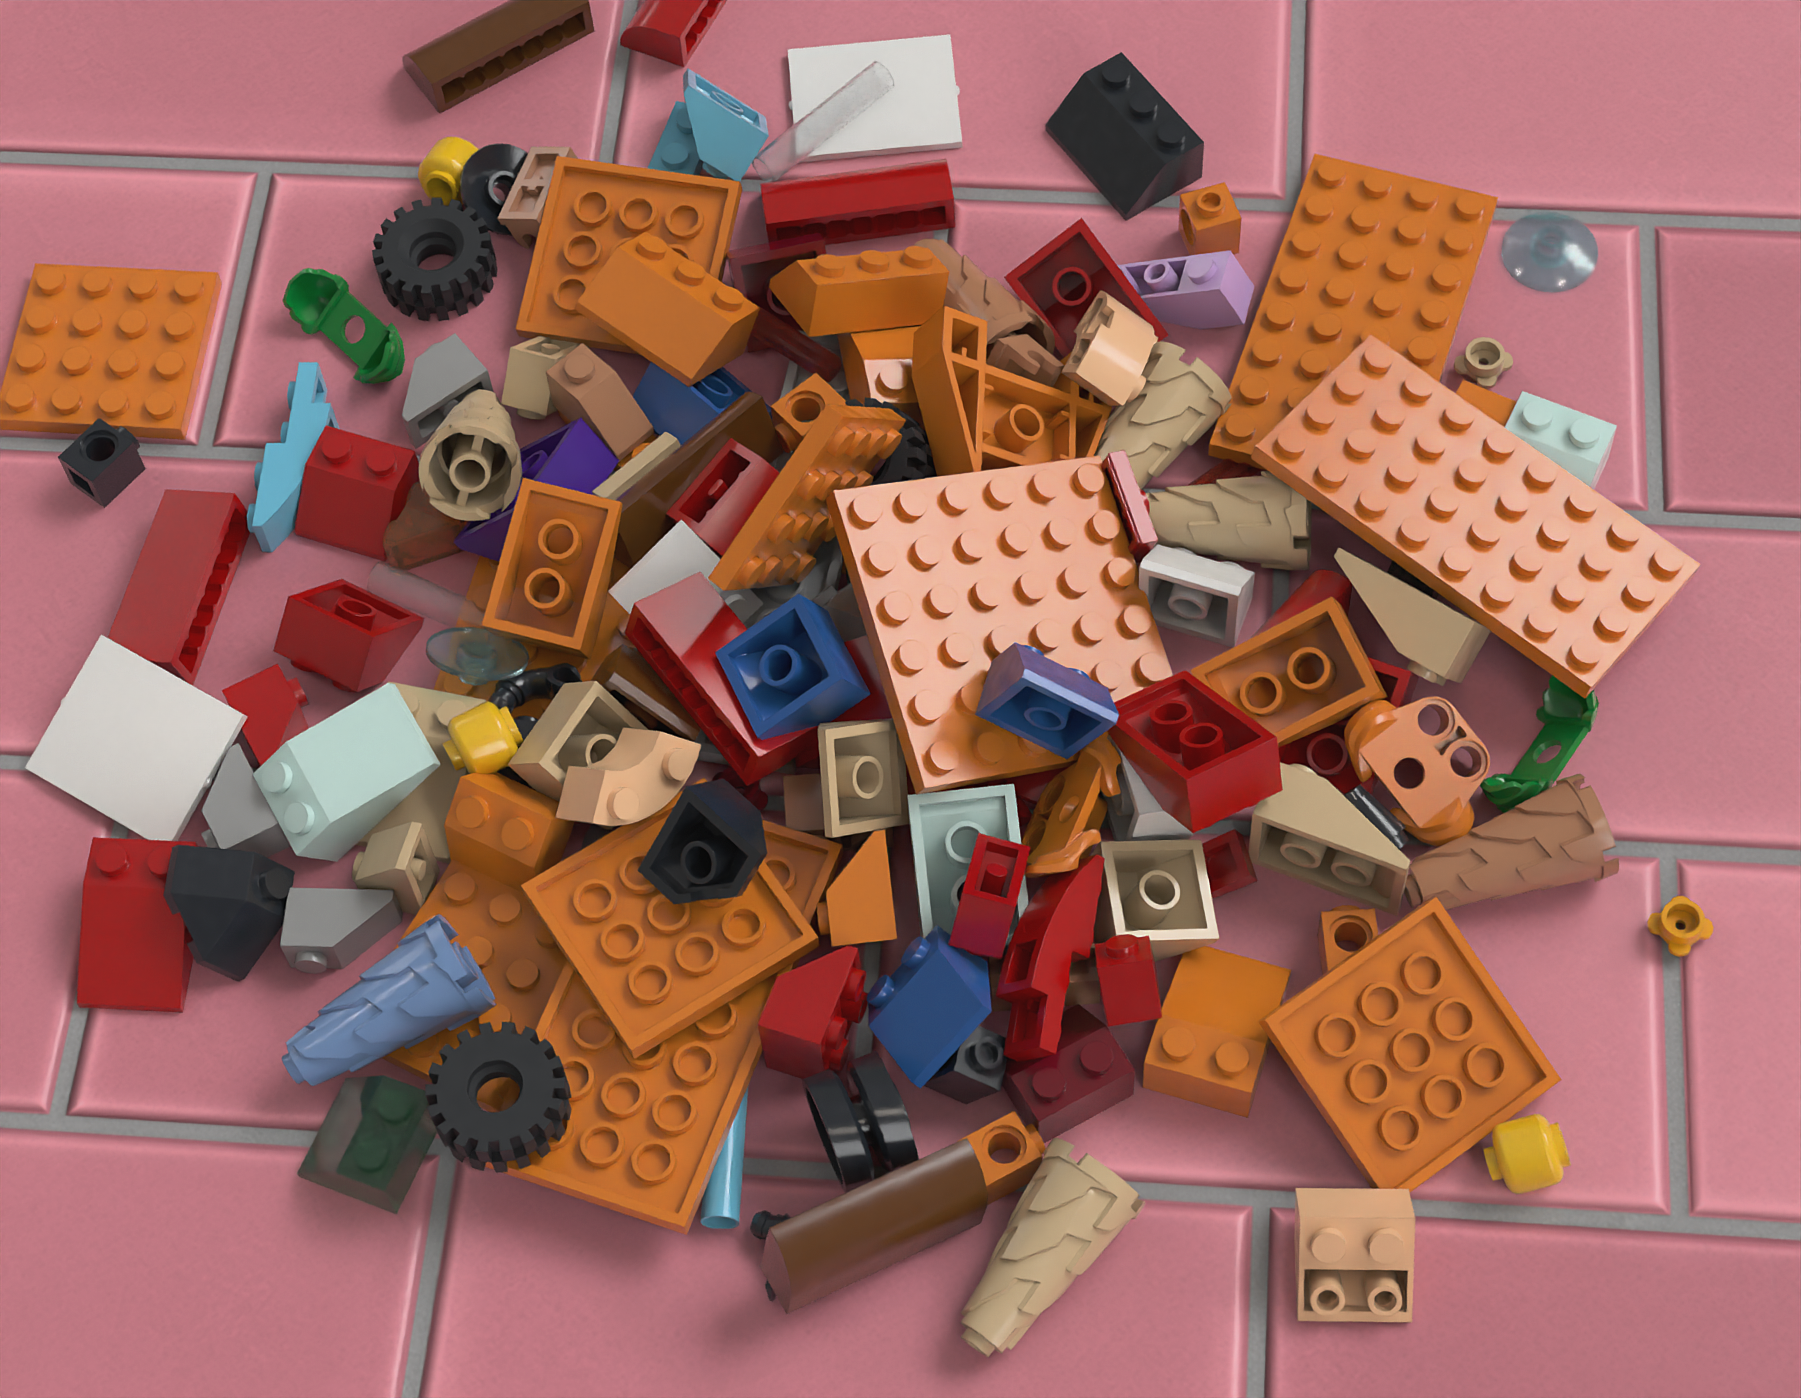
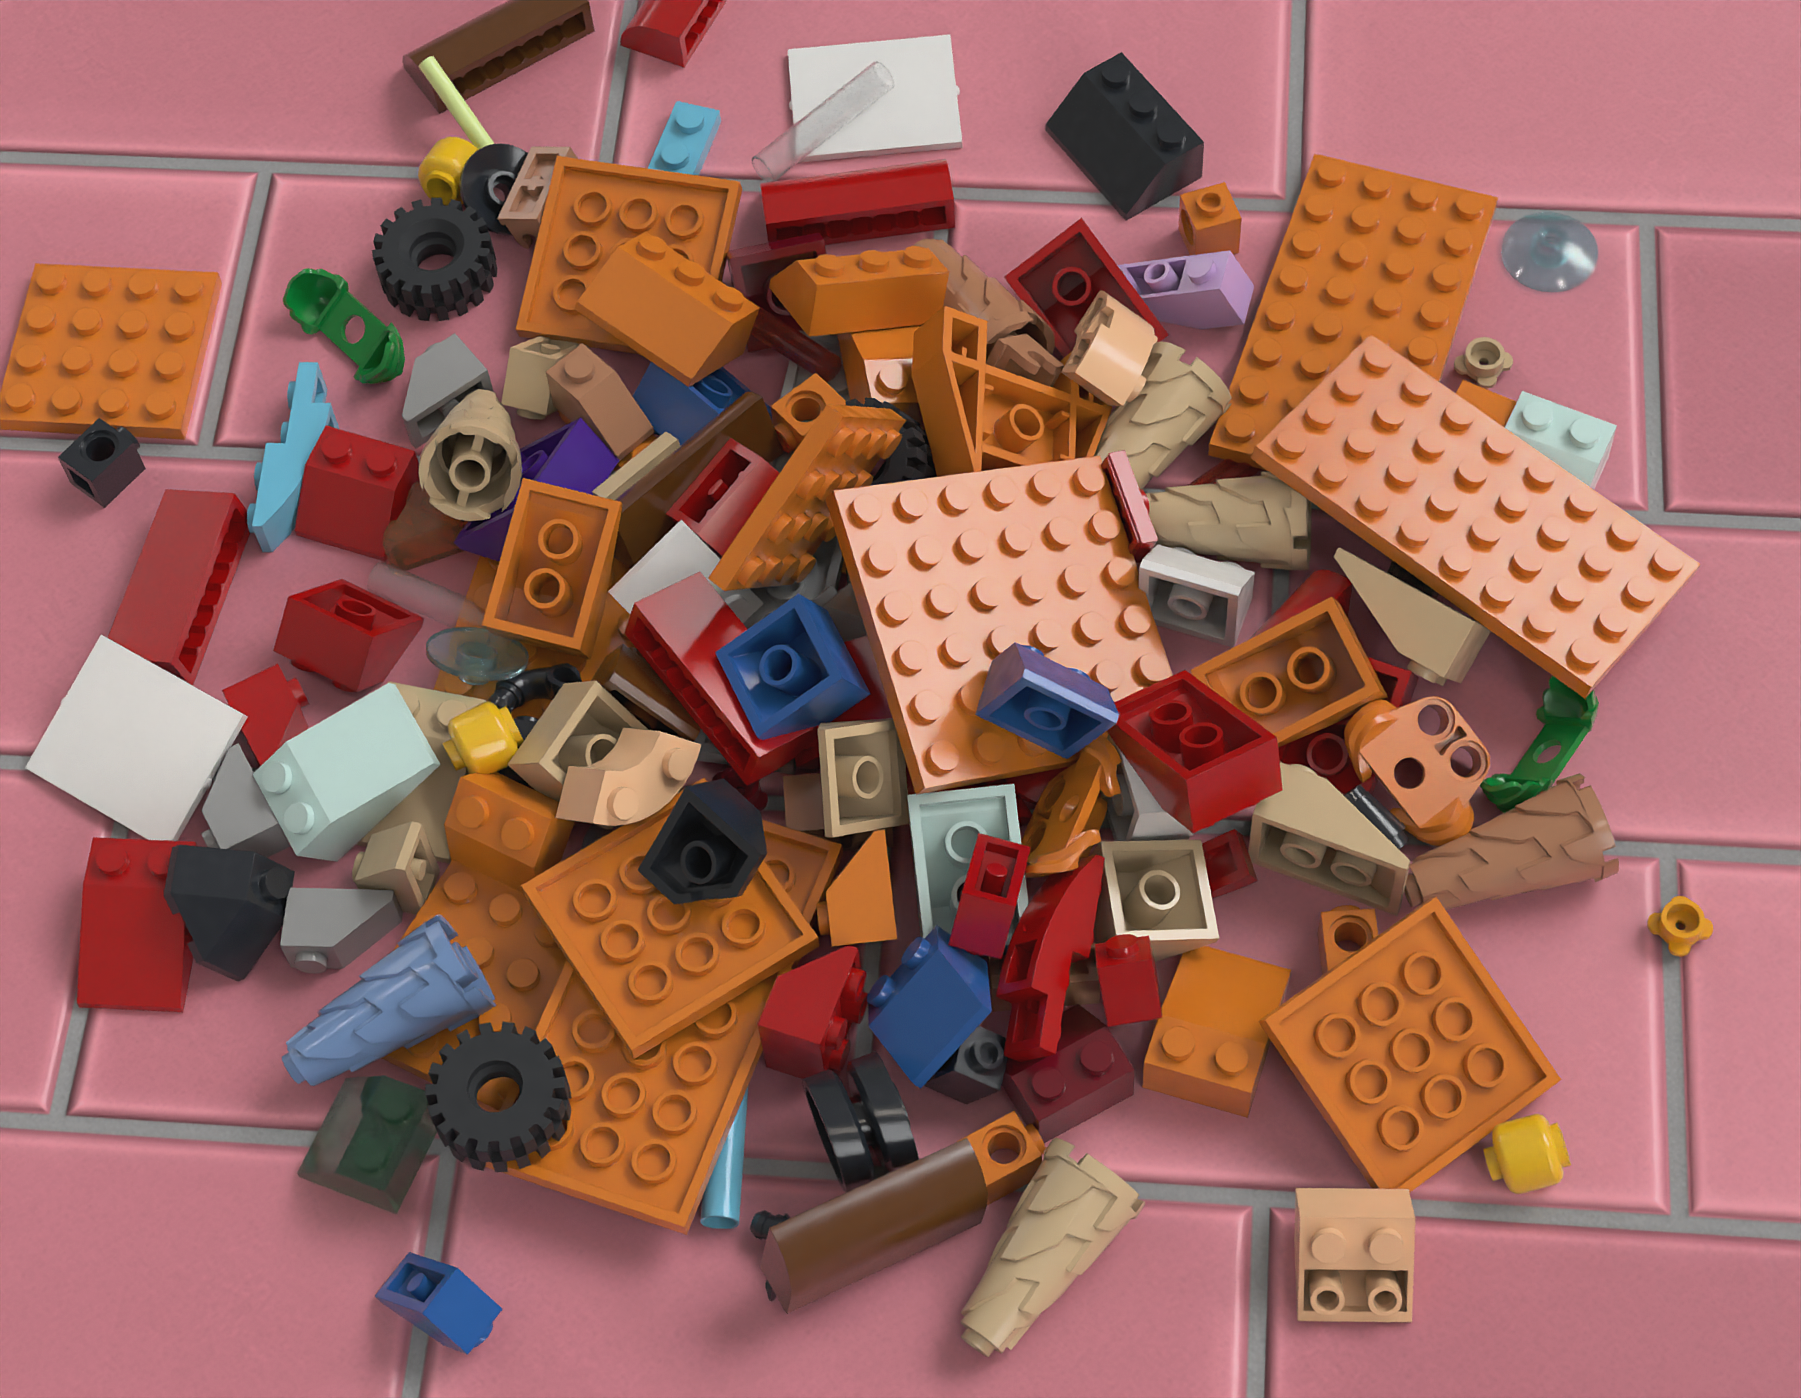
medium azure slope [683,68,769,181] -> none
none -> blue slope [375,1252,502,1355]
none -> yellowish green bar [418,56,495,150]

